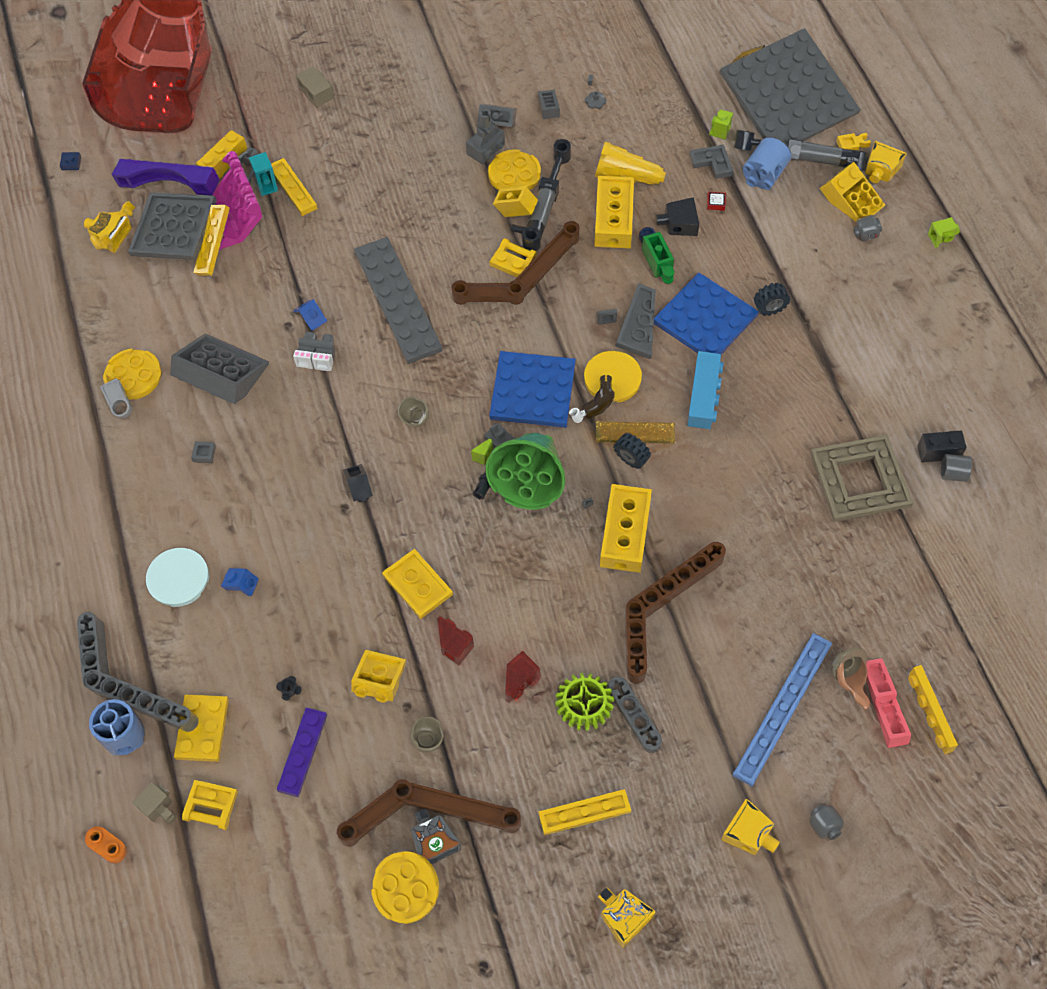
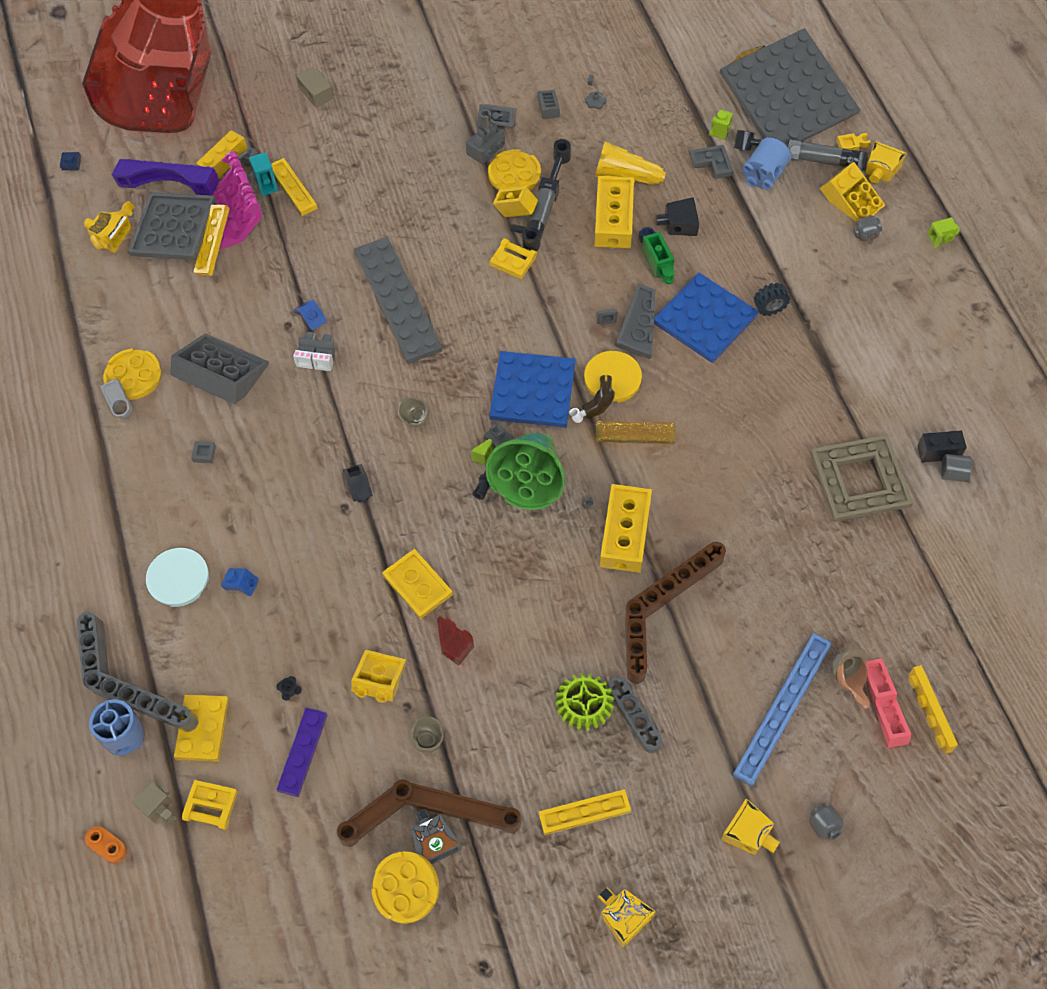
reddish brown piece [451,221,580,305] -> none
clear red slope [505,651,540,703] -> none
black wheel [613,433,651,469] -> none
dark azure brick [687,351,724,429] -> none
tile [707,192,726,211] -> none

